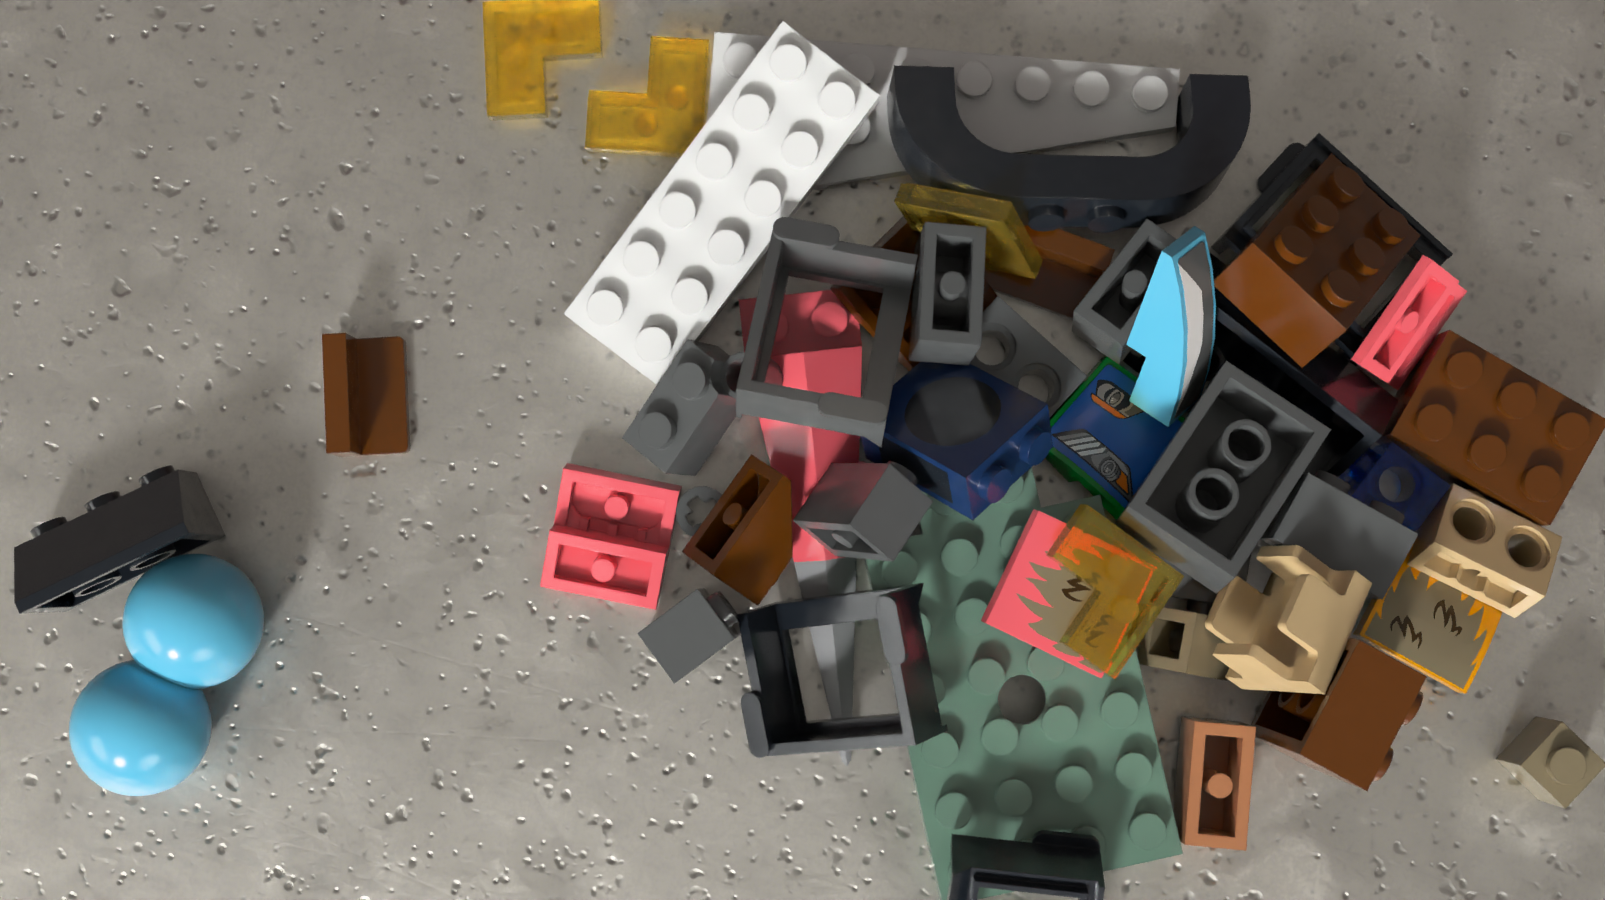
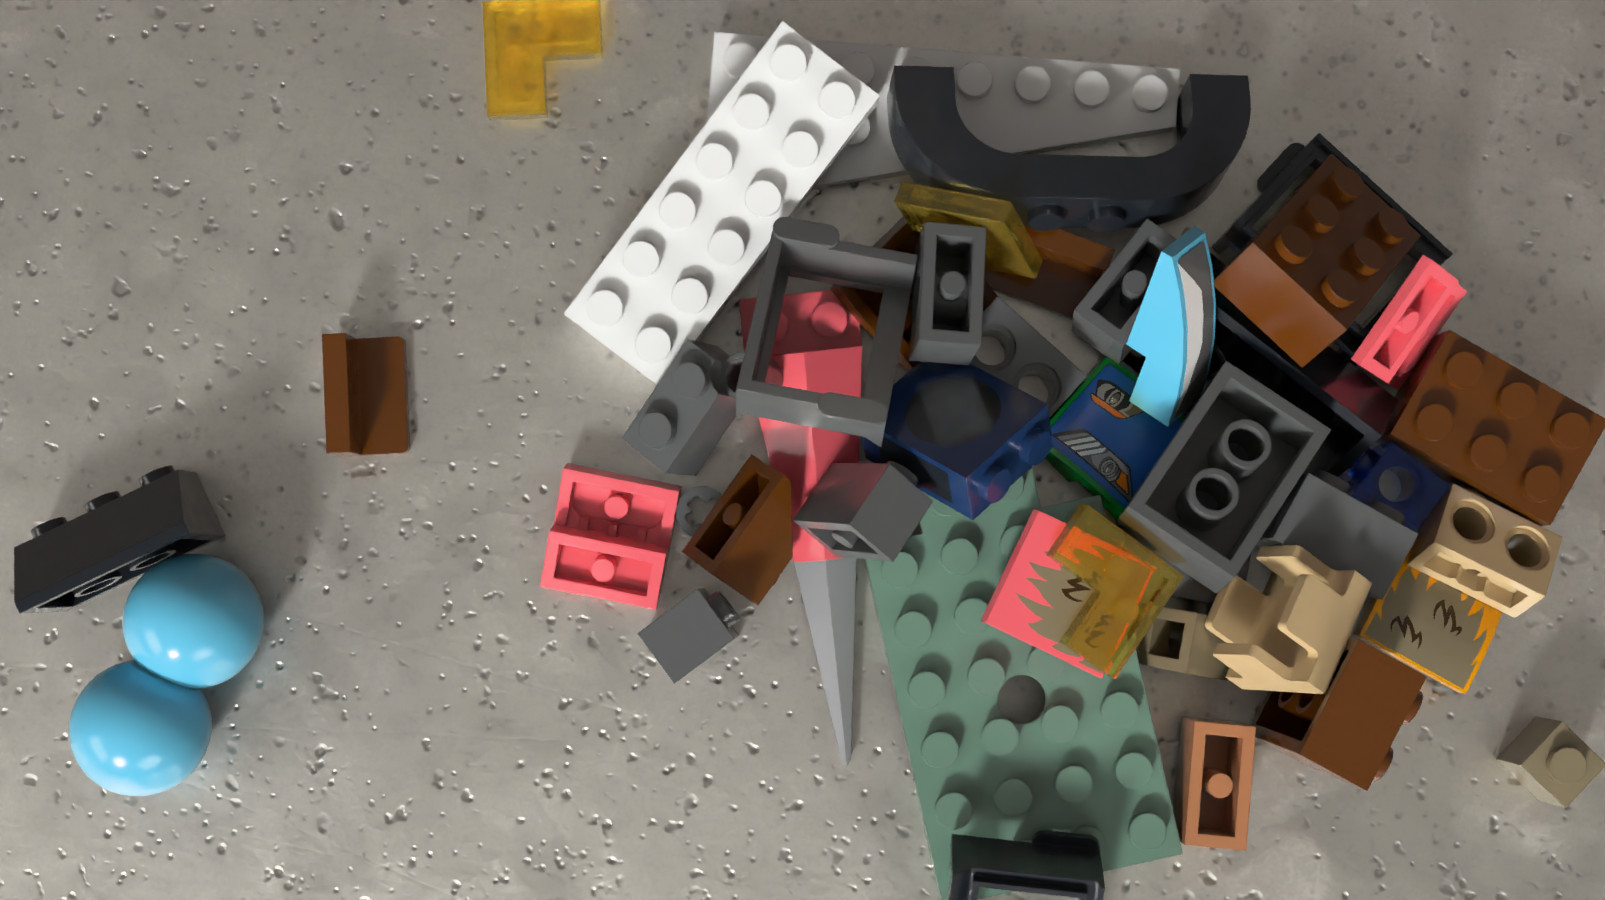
clear yellow tile [585,36,710,157] -> none
black piece [737,583,948,758] -> none

